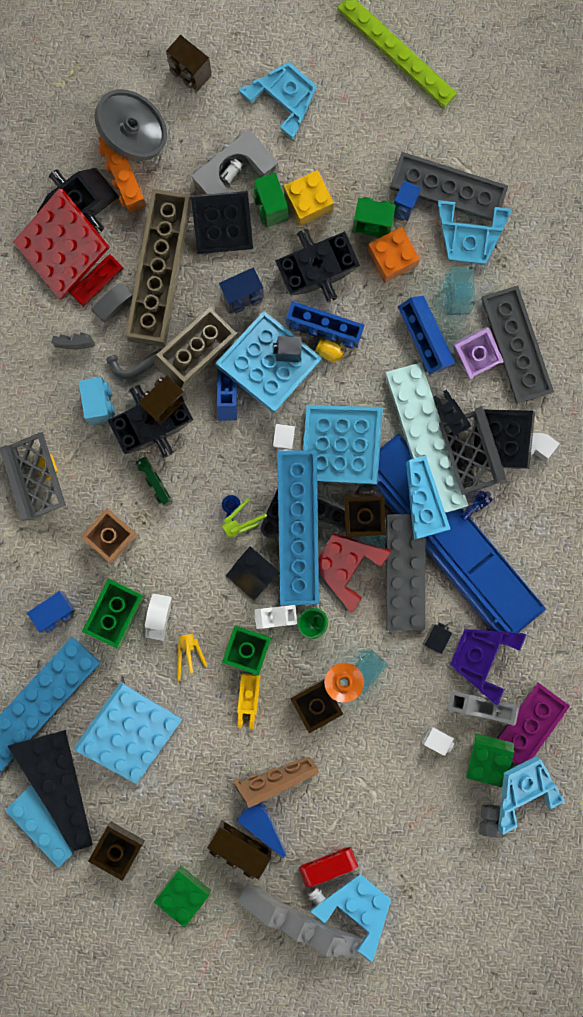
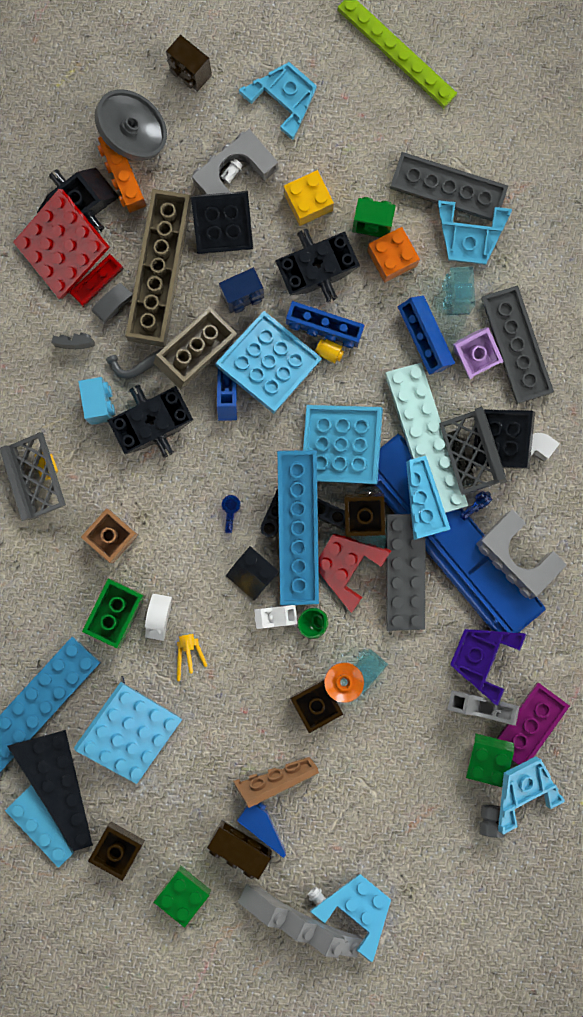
blue brick [27,591,75,633] -> none
dark green hinge [136,456,173,506] -> none
dark brown brick [139,375,187,426] -> none
lime plant [221,498,267,538] -> none
green brick [222,625,272,675] -> none
yellow hinge [237,673,261,730] -> none
green brick [252,172,288,227] -> none
black brick [273,336,301,362] -> none
white brick [273,424,295,452] -> none
red beam [298,847,358,888] -> none
blue brick [393,181,421,221] -> none
black brick [422,622,452,654] -> none
white brick [422,725,454,756] -> none
black hinge [433,389,471,436] -> none
none -> light grey arch [476,509,567,599]

